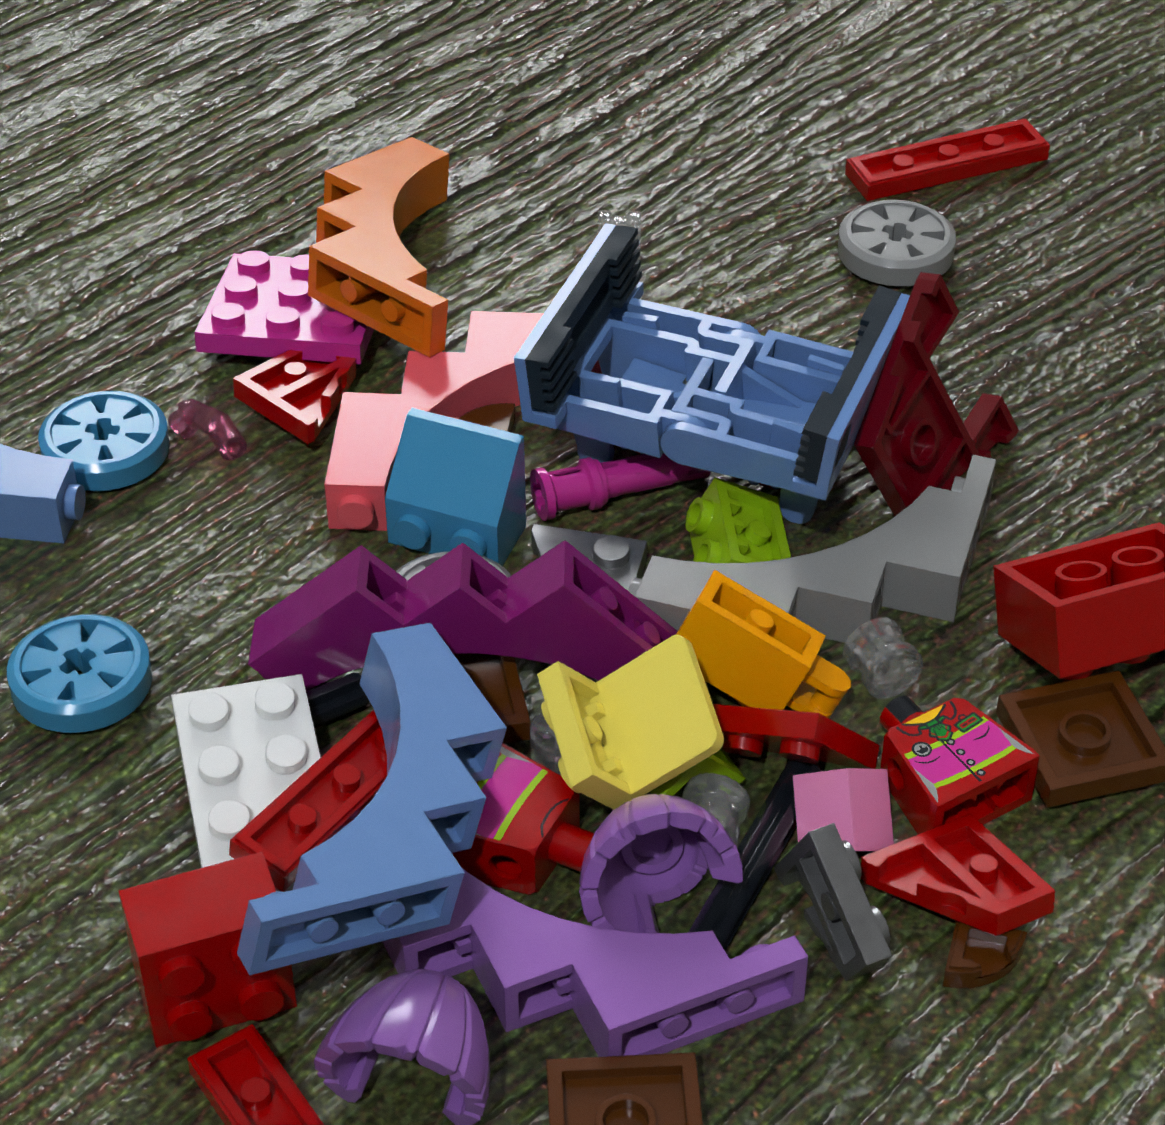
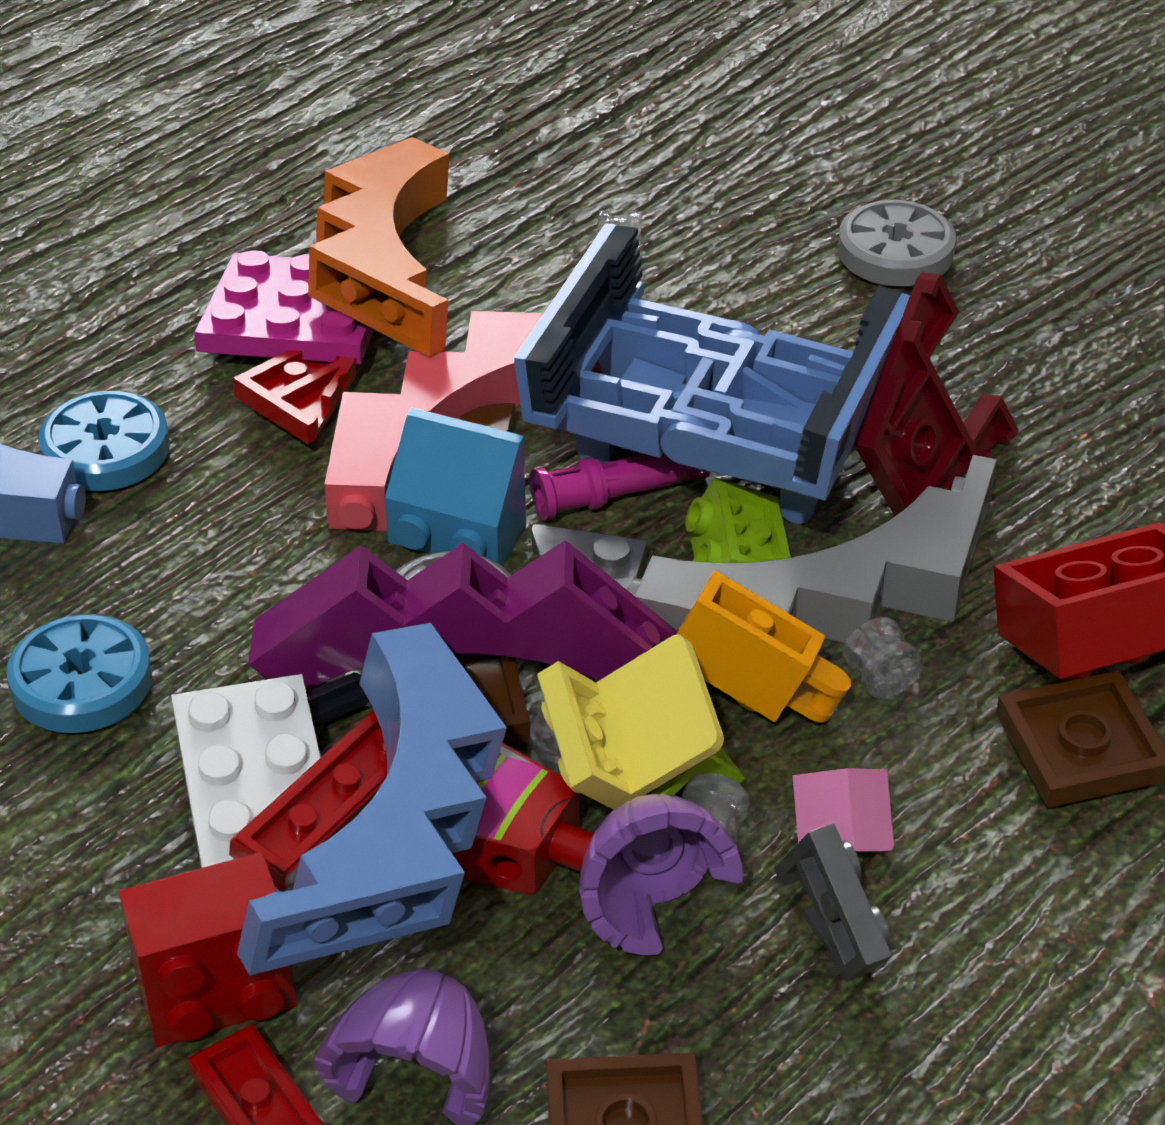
clear pink arm [168,398,247,460] -> none
medium lavender arch [343,825,808,1057] -> none
black axle [688,760,821,951] -> none
red wing [713,704,880,769] -> none
red tile [845,119,1050,201] -> none
red wing [861,814,1055,936] -> none
red torso [880,696,1040,834] -> none
reddish brown tile [943,920,1027,988] -> none

